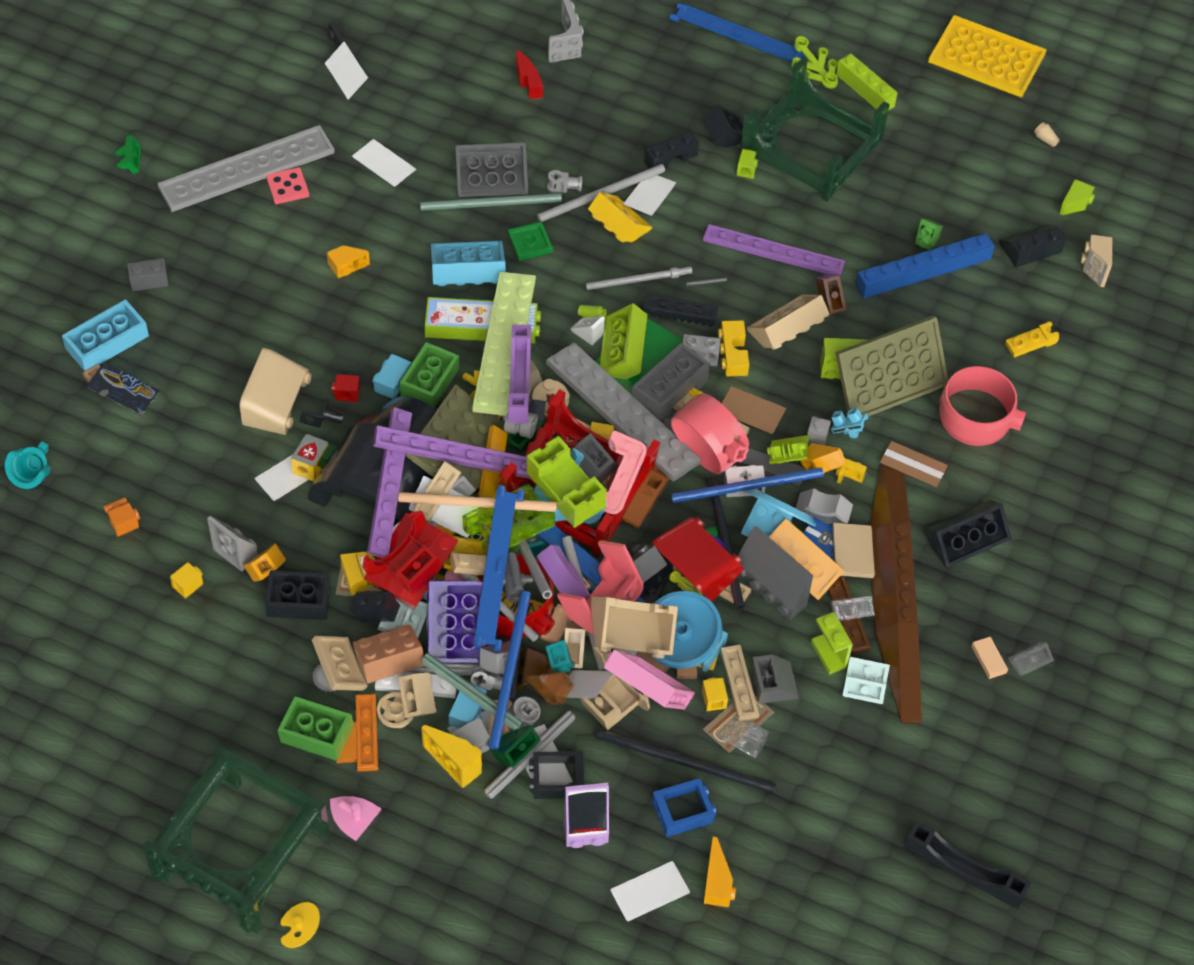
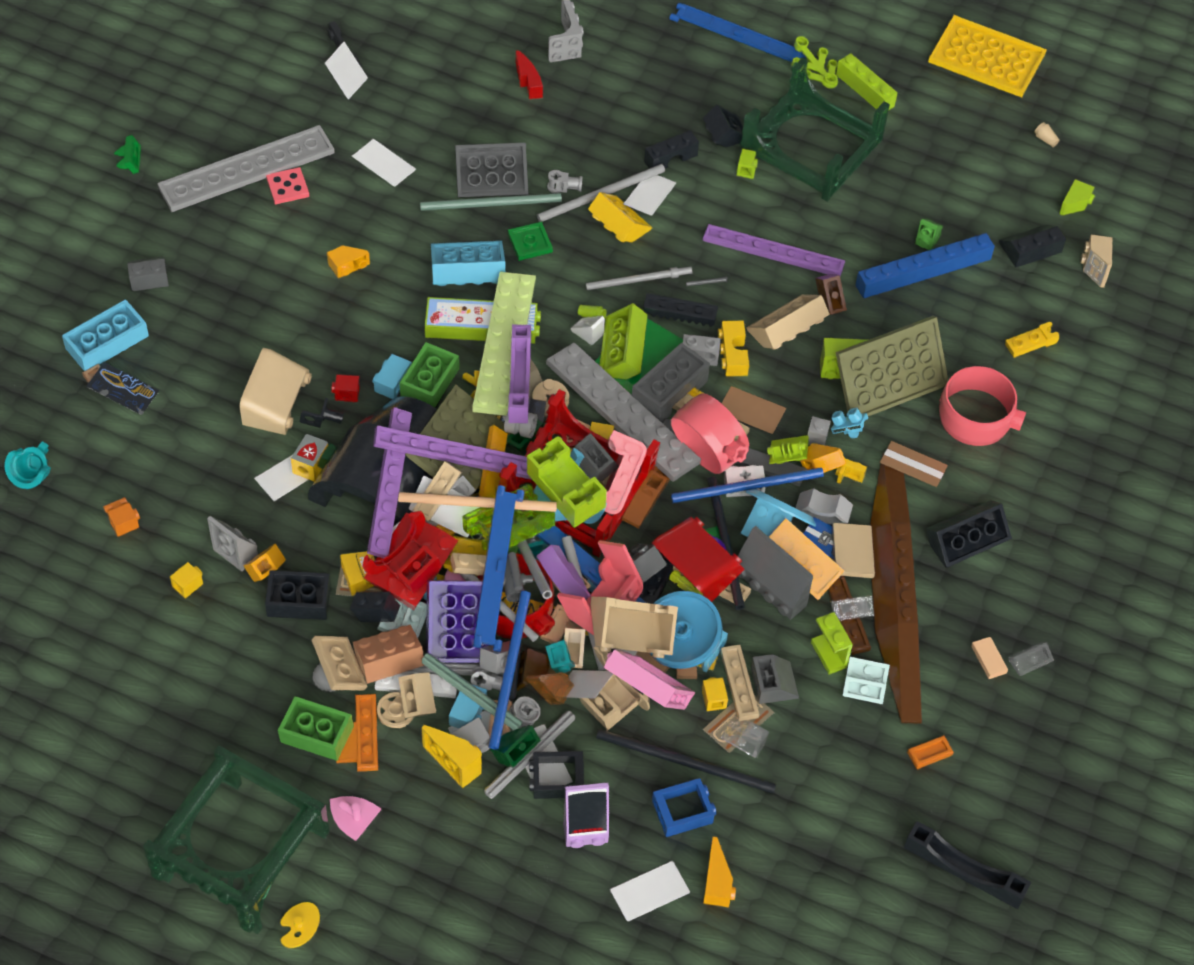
none -> orange tile [907,735,954,769]

